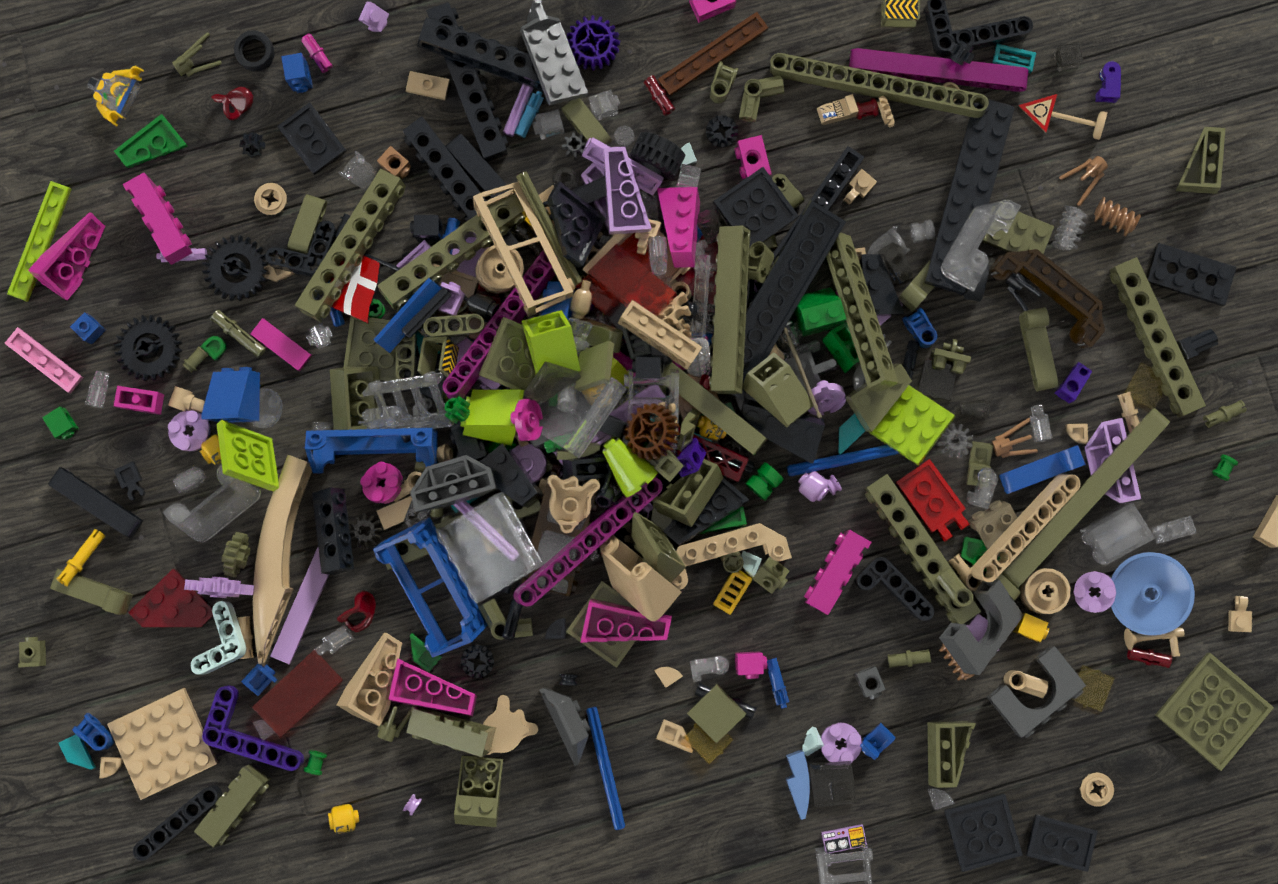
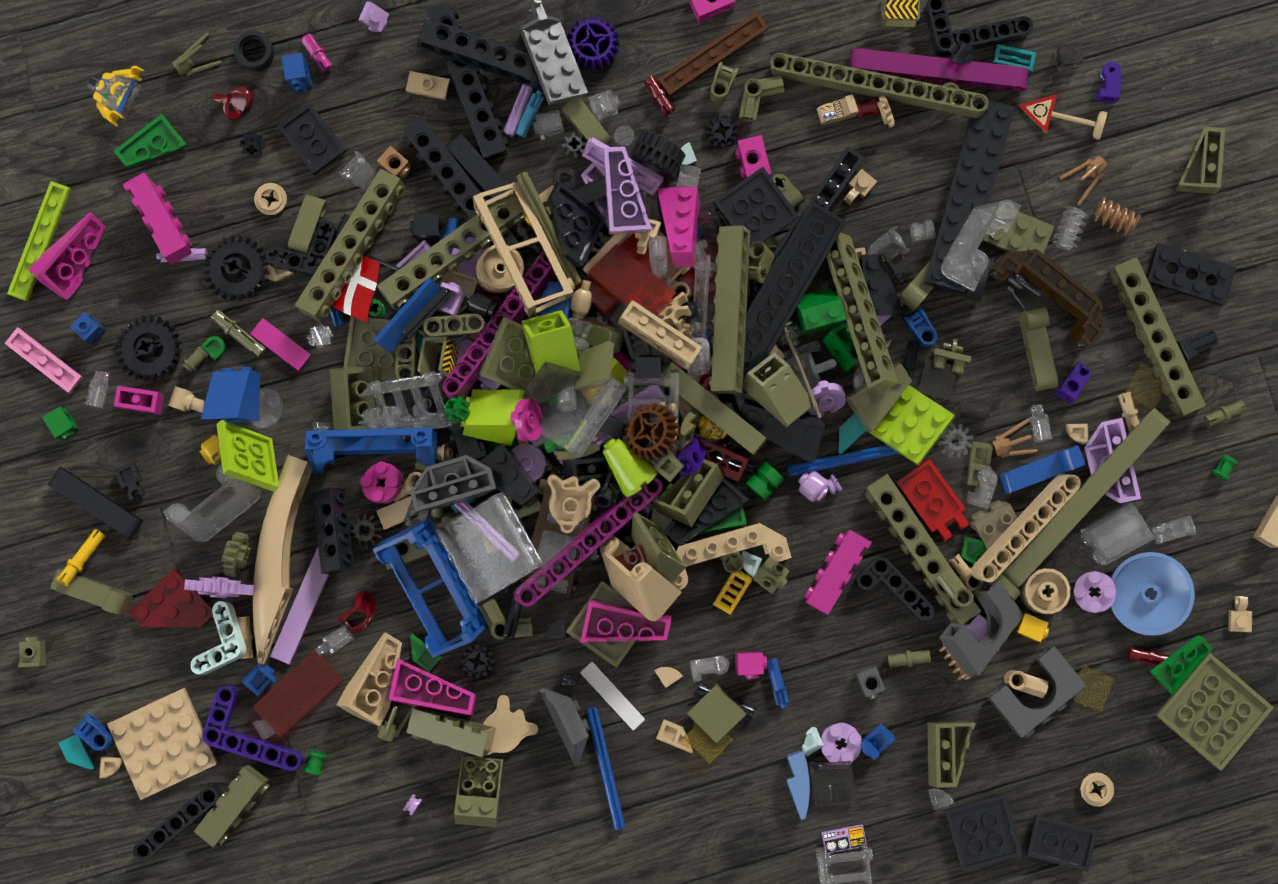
lavender plate [168,411,211,452] -> none
clear brick [173,466,206,493] -> none
yellow head [328,804,359,834] -> none
tan piece [1124,628,1184,657] -> none
none -> white sticker [580,662,645,731]
none -> clear red slope [614,545,647,572]
none -> green wing [1150,635,1213,695]

